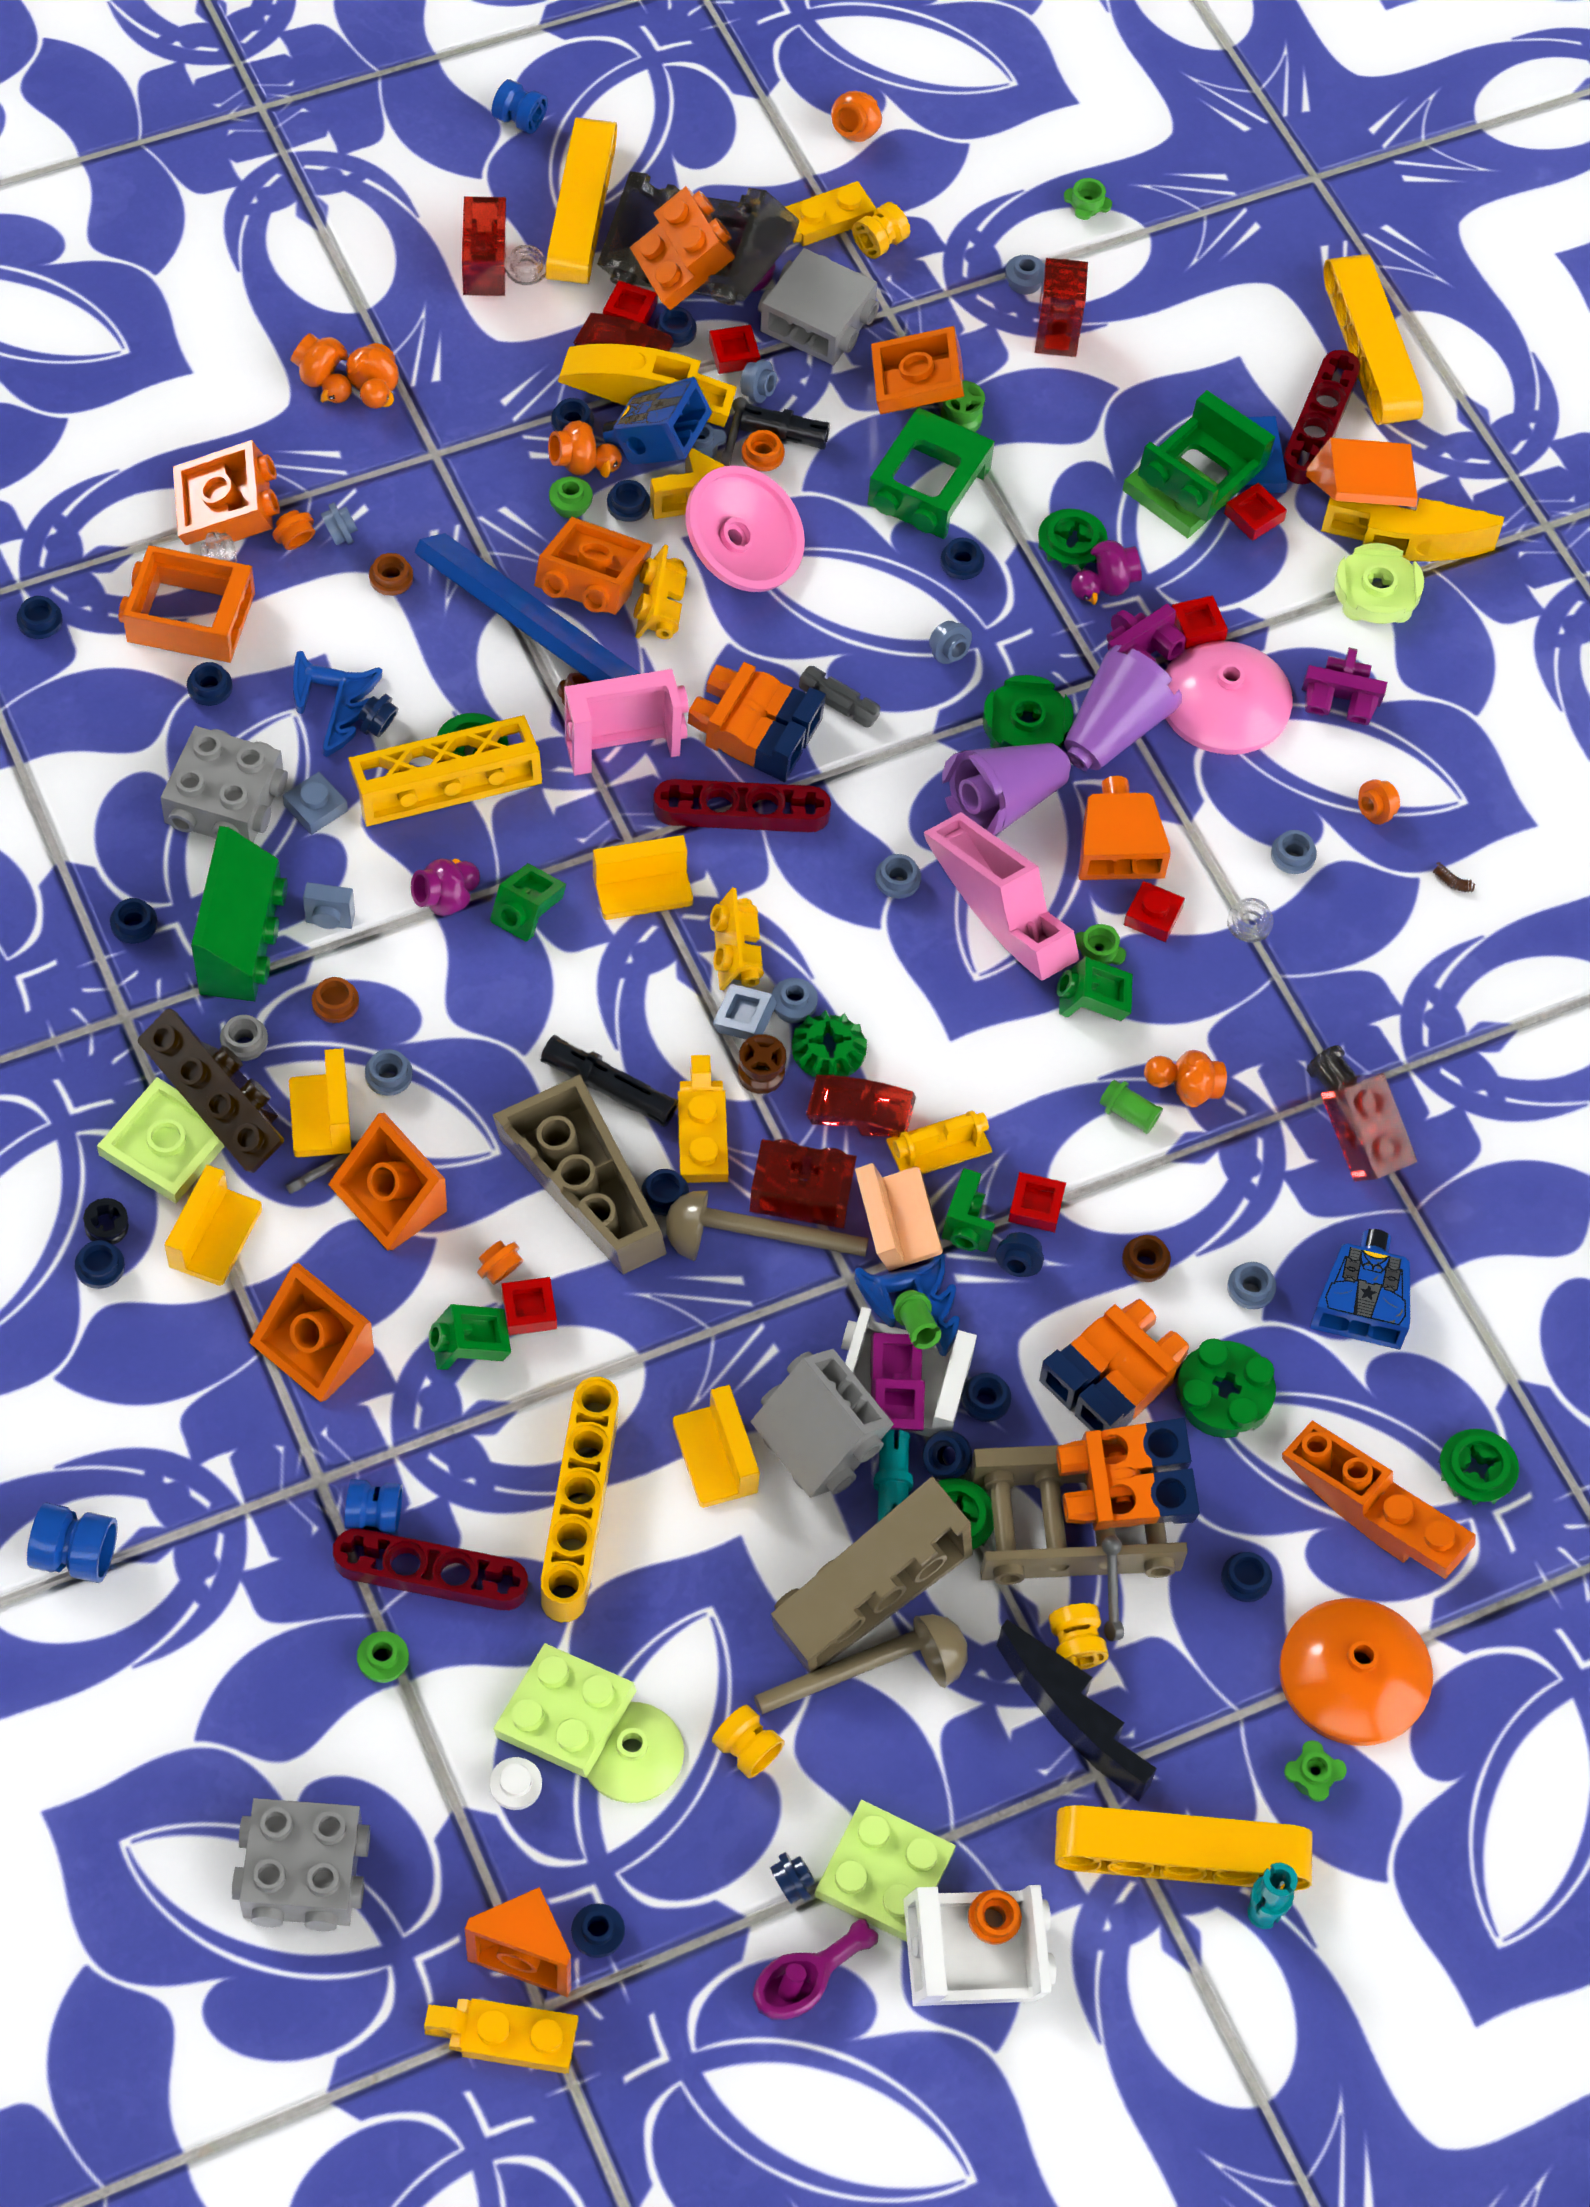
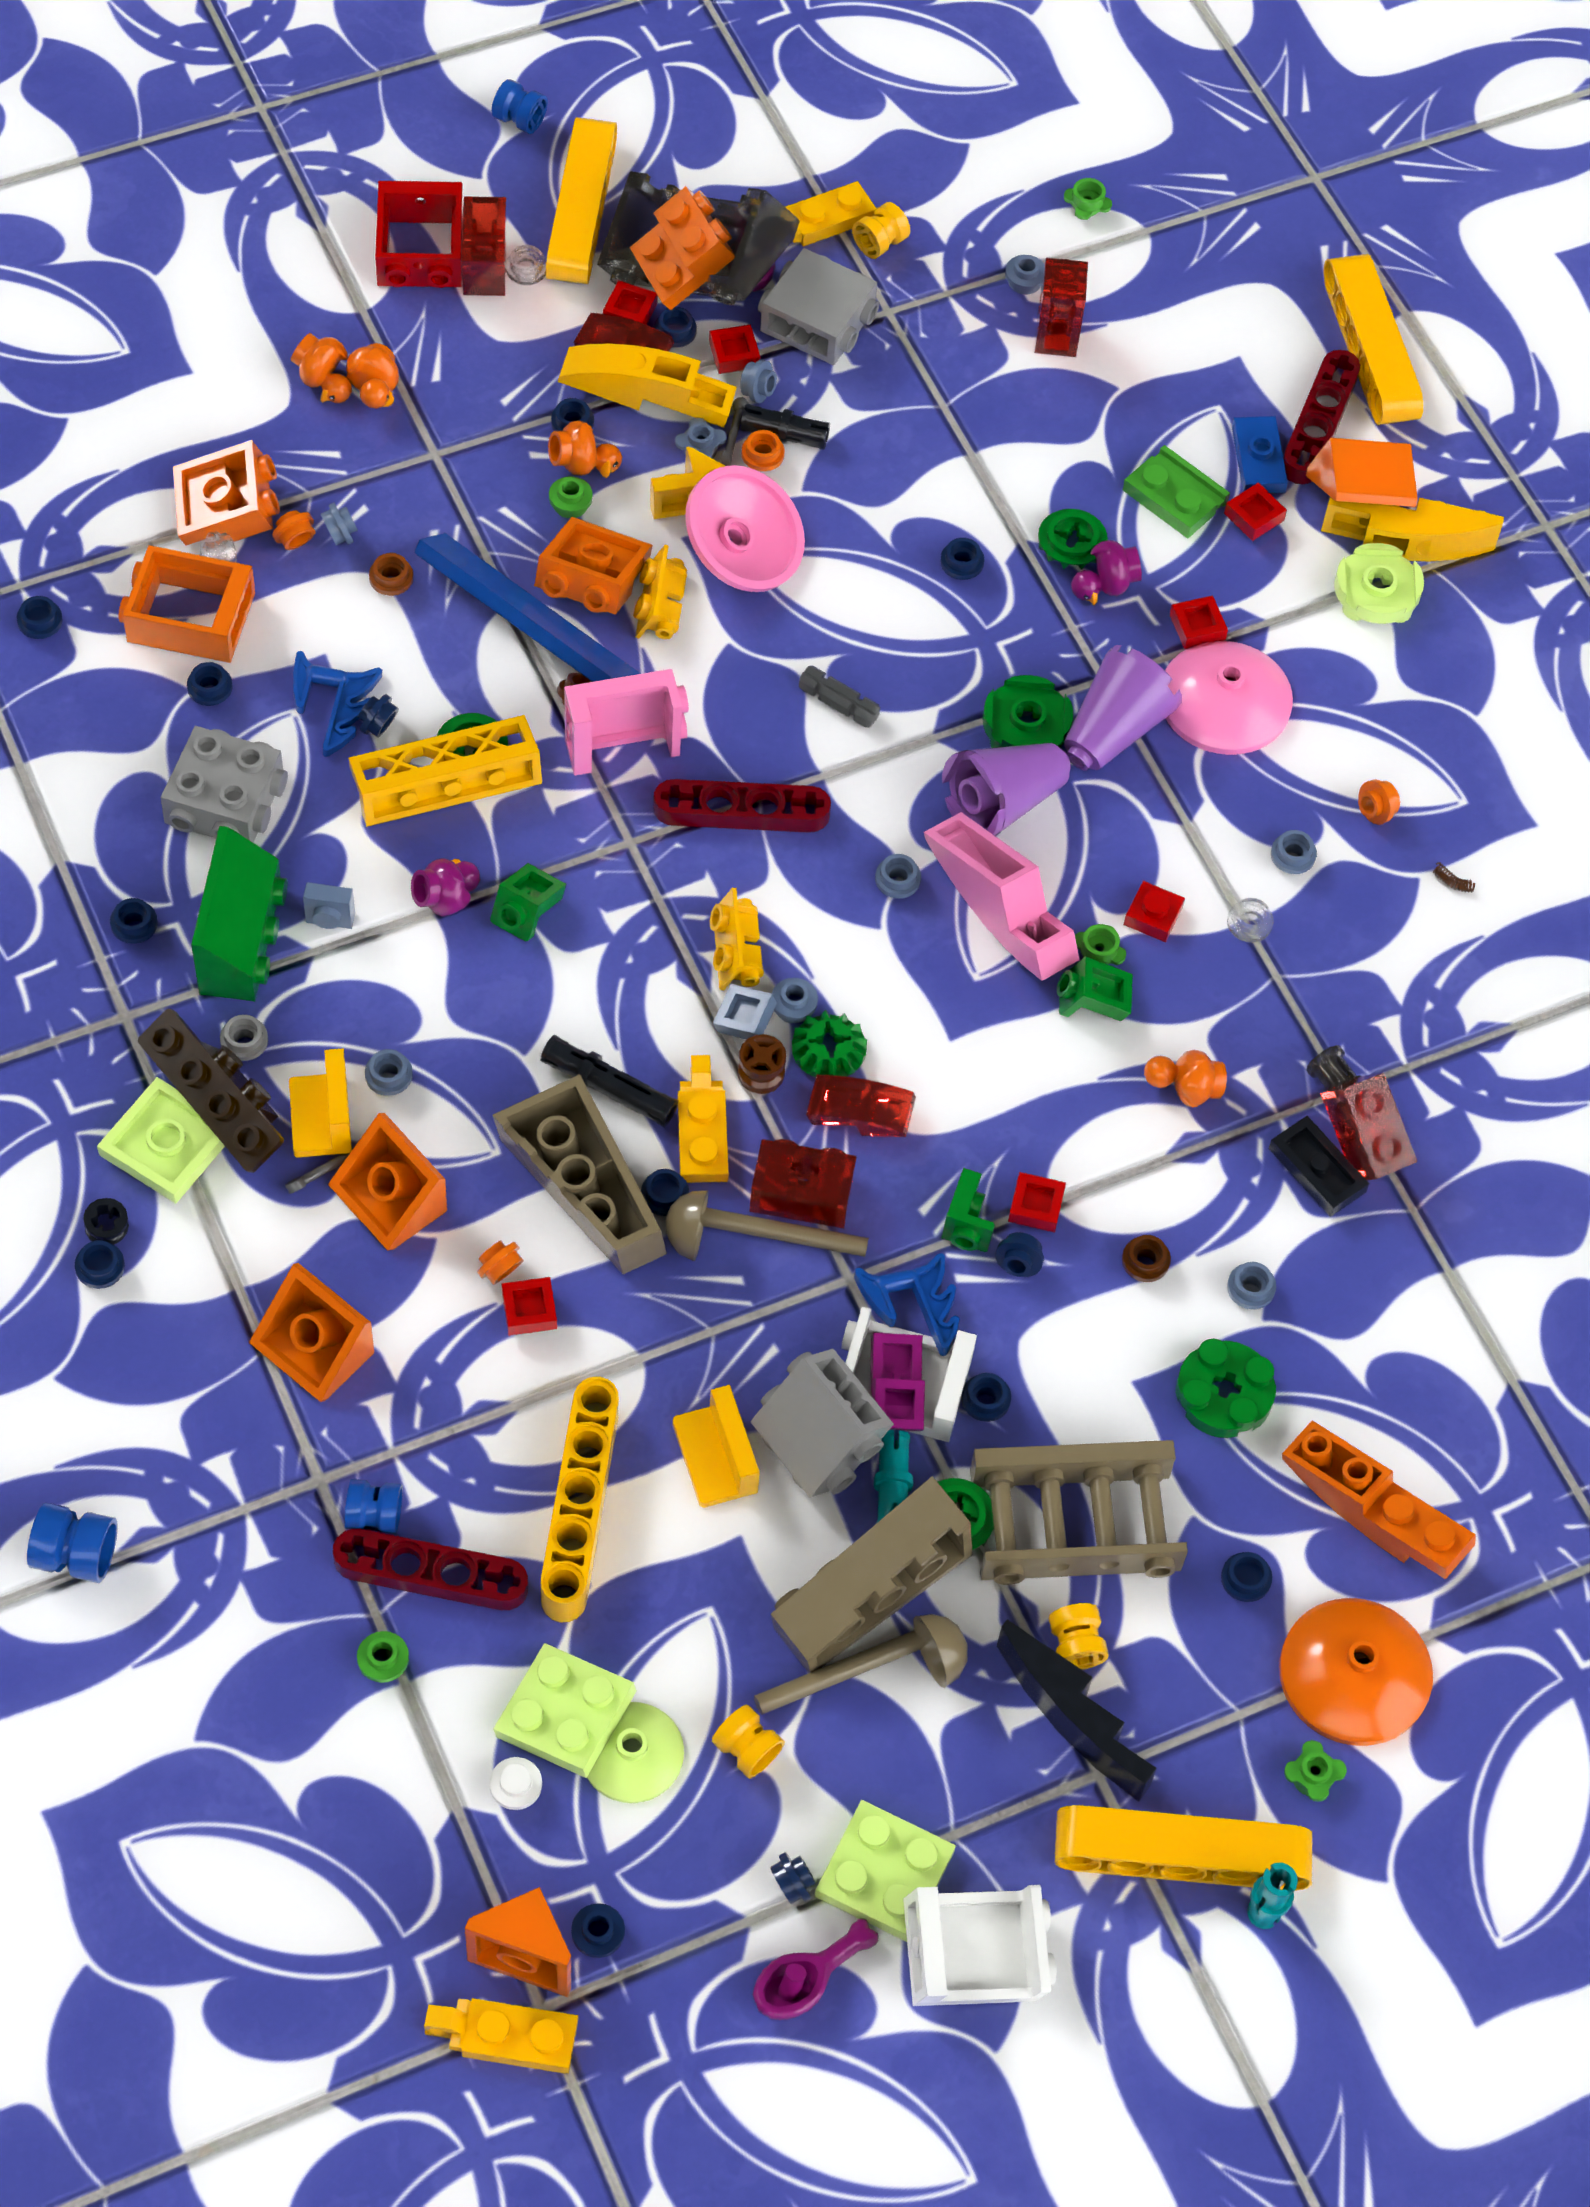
yellow panel [164,1164,262,1286] -> none
light grey brick [232,1798,370,1931] -> none
sand blue plate [282,772,348,835] -> none
dark orange plate [311,977,359,1023] -> none
green bracket [429,1304,511,1370] -> none
yellow panel [593,835,693,920] -> none
blue torso [603,377,712,465] -> none
dark blue plate [607,480,650,522] -> none
orange hips [687,662,826,782] -> none
orange animal [831,91,882,142] -> none
light nougat panel [855,1163,943,1271] -> none
green window [867,407,995,539] -> none
orange plate [871,326,964,415] -> none
yellow hinge [886,1110,992,1174] -> none
bright green pin [893,1290,942,1349] -> none
dark blue plate [923,1431,972,1480] -> none
sand blue plate [929,621,972,664] -> none
bright green wheel [940,381,985,432] -> none
orange plate [968,1890,1022,1945] -> none
orange hips [1039,1299,1189,1431] -> none
orange hips [1056,1417,1200,1531] -> none
orange torso [1078,776,1171,880] -> none
bright green pin [1099,1079,1163,1134] -> none
dark grey hinge [1102,1535,1124,1641] -> none
magenta hips [1106,603,1186,661] -> none
green window [1138,390,1275,522] -> none
magenta hips [1302,647,1388,725] -> none
torso [1310,1229,1410,1350] -> none
green gear [1438,1429,1519,1505] -> none
none -> red window [375,181,464,288]
none -> black plate [1268,1116,1370,1217]

